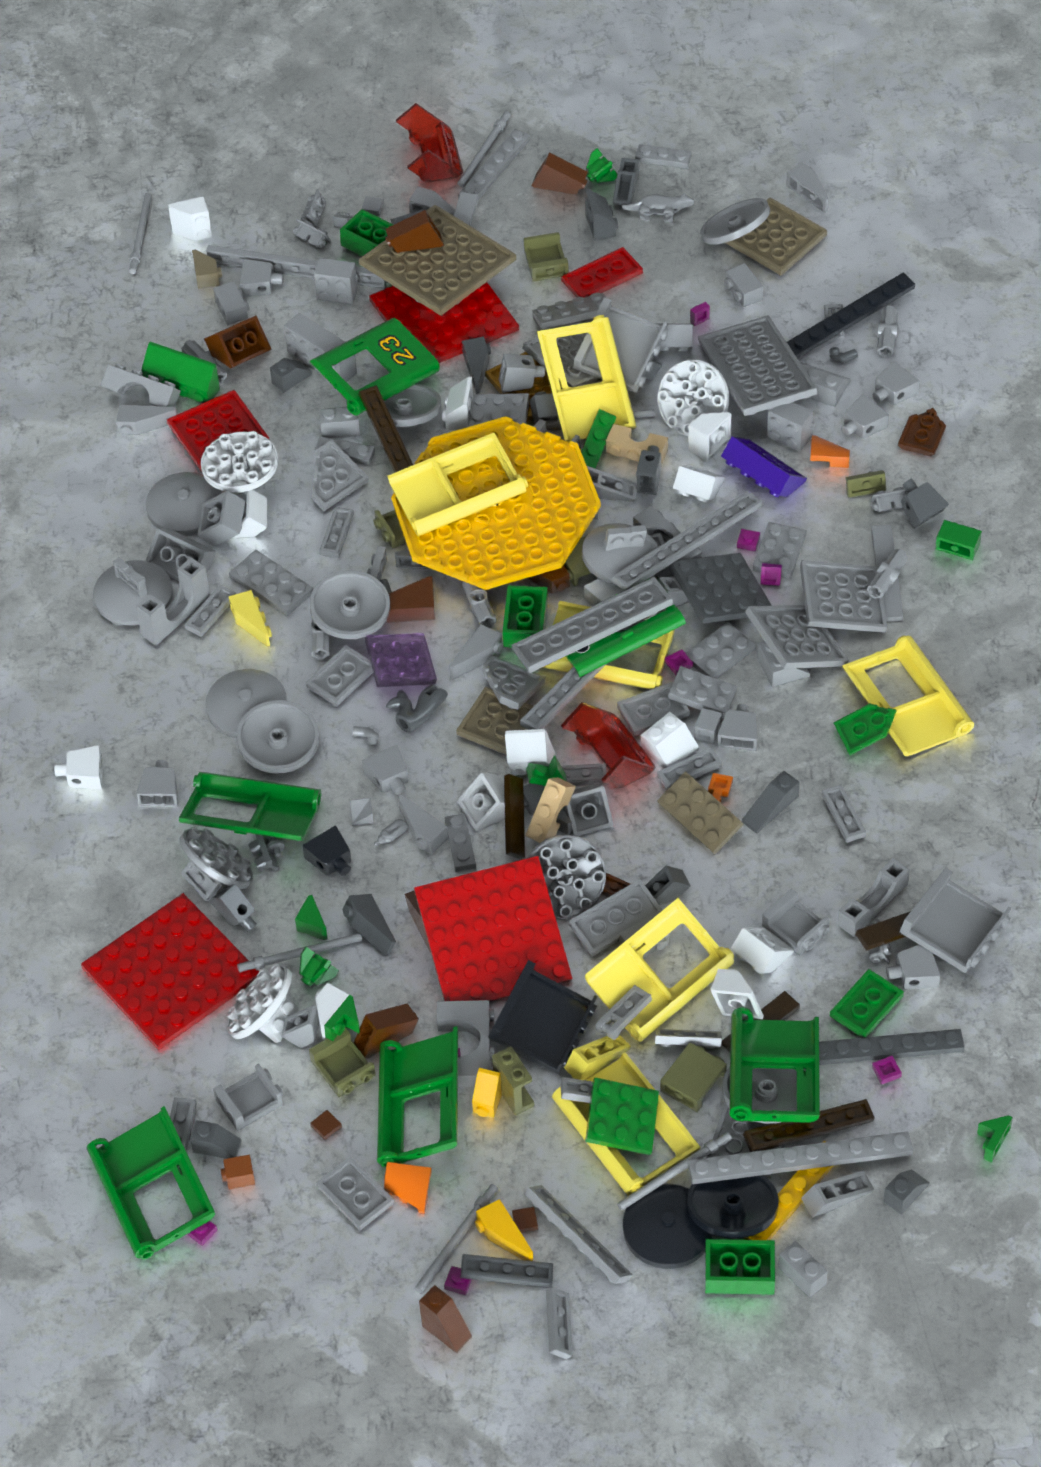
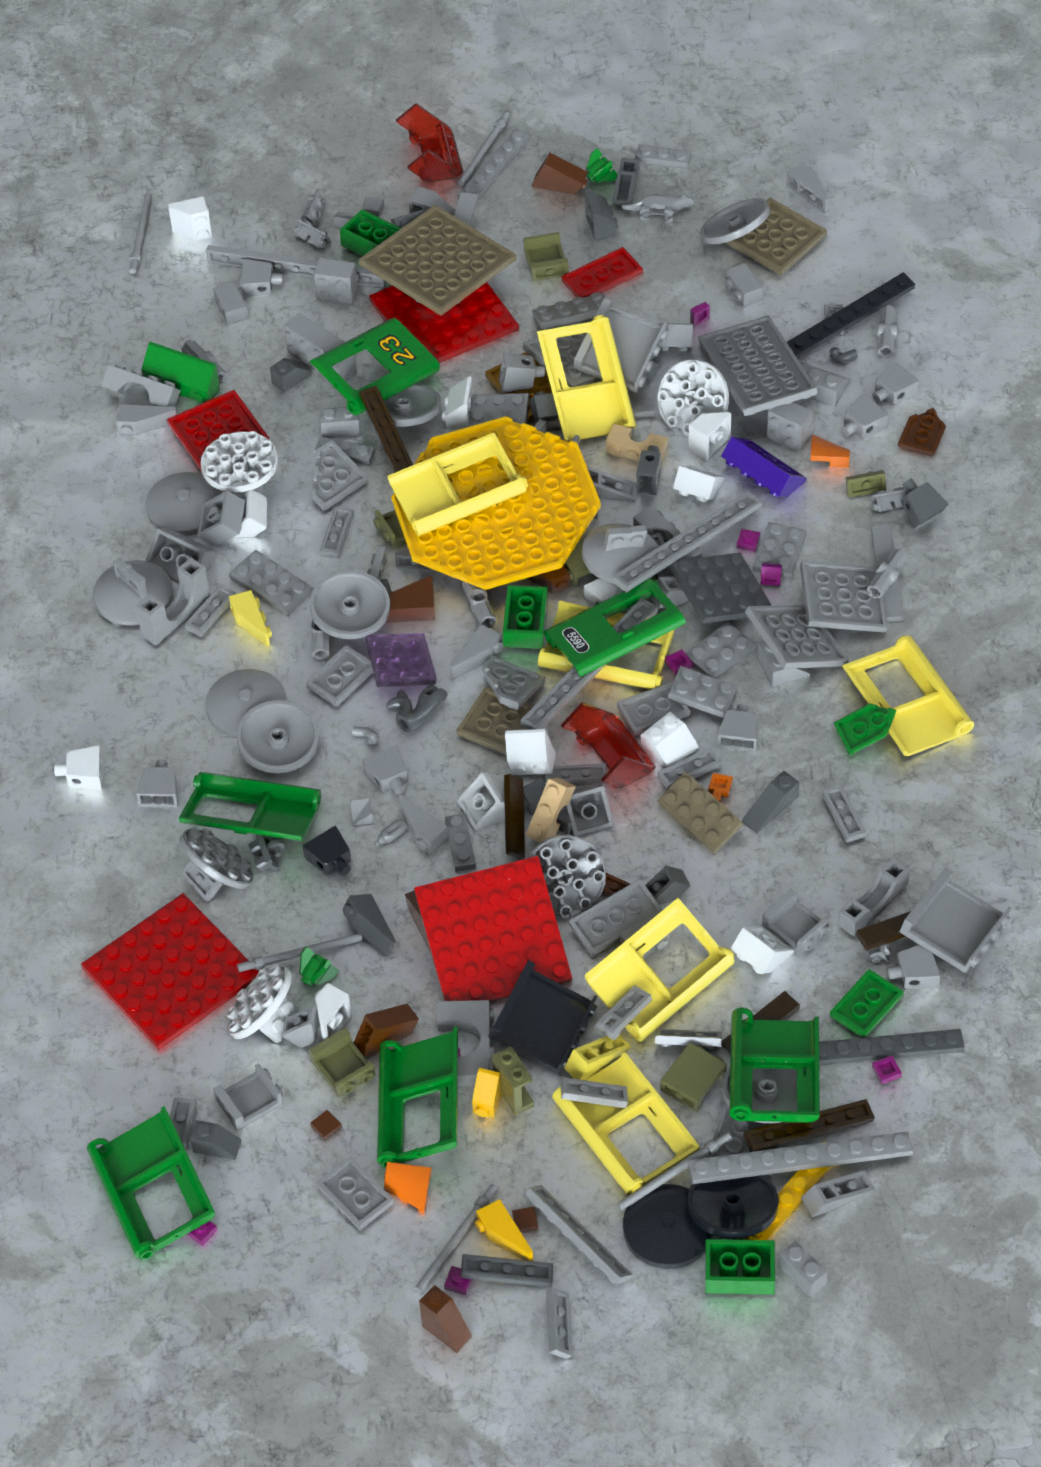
dark tan slope [192,249,222,289] -> none
reddish brown slope [204,315,272,369] -> none
dark grey torso [209,884,257,932] -> none
dark orange brick [221,1154,255,1190] -> none
green slope [295,895,328,940] -> none
green slope [324,995,360,1042] -> none
reddish brown slope [385,210,444,253] -> none
dark grey slope [462,336,491,394] -> none
light grey plate [511,577,673,673] -> none
green slope [526,756,567,786] -> none
green plate [581,409,616,469] -> none
green plate [585,1078,659,1155] -> none
light grey brick [694,708,722,744] -> none
white slope [711,969,764,1019] -> none
dark grey slope [884,1169,930,1215] -> none
green brick [935,520,982,560] -> none
green slope [977,1115,1013,1163] -> none

